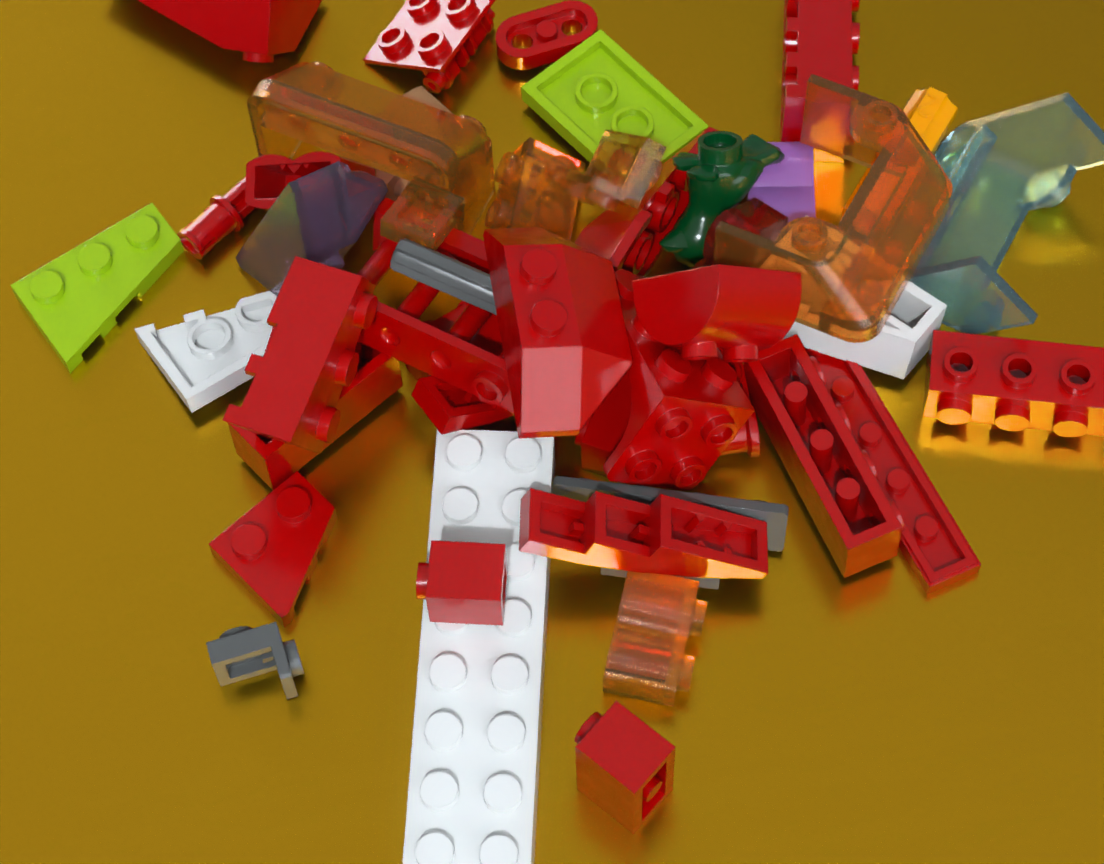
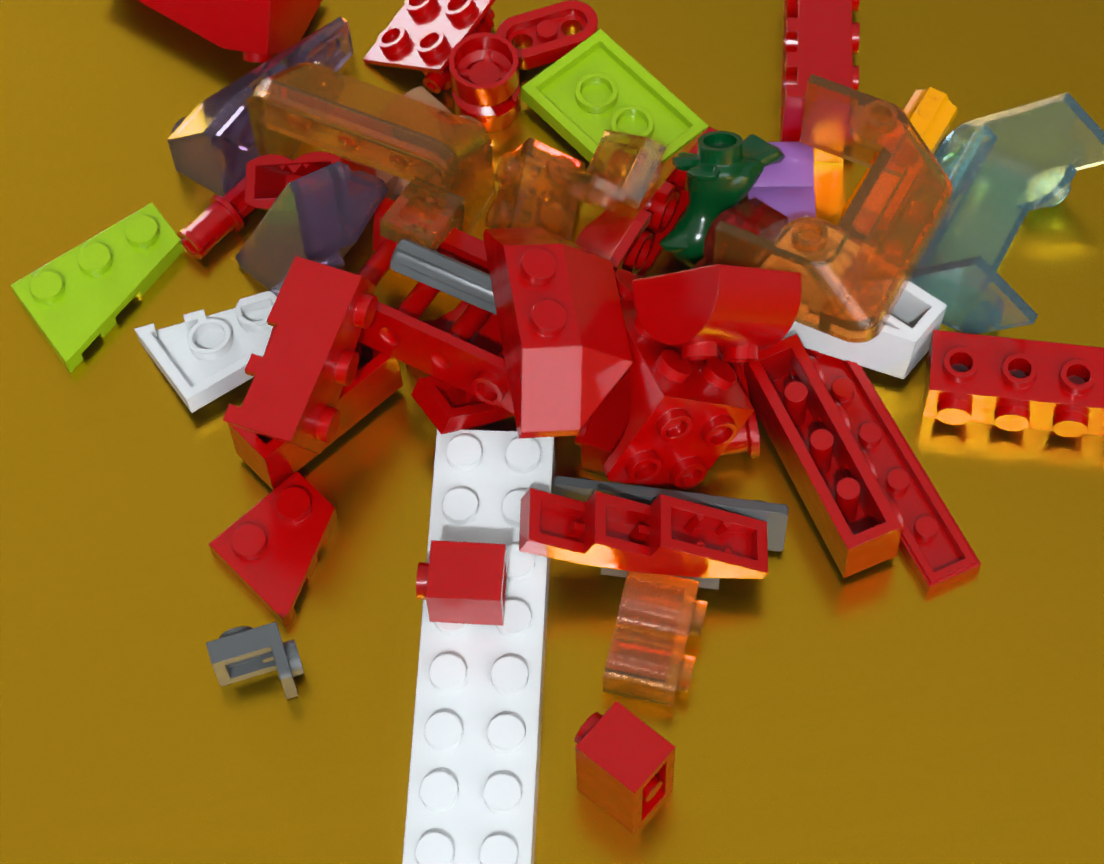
none -> wedge [167,17,354,197]
none -> red wheel [449,32,521,133]

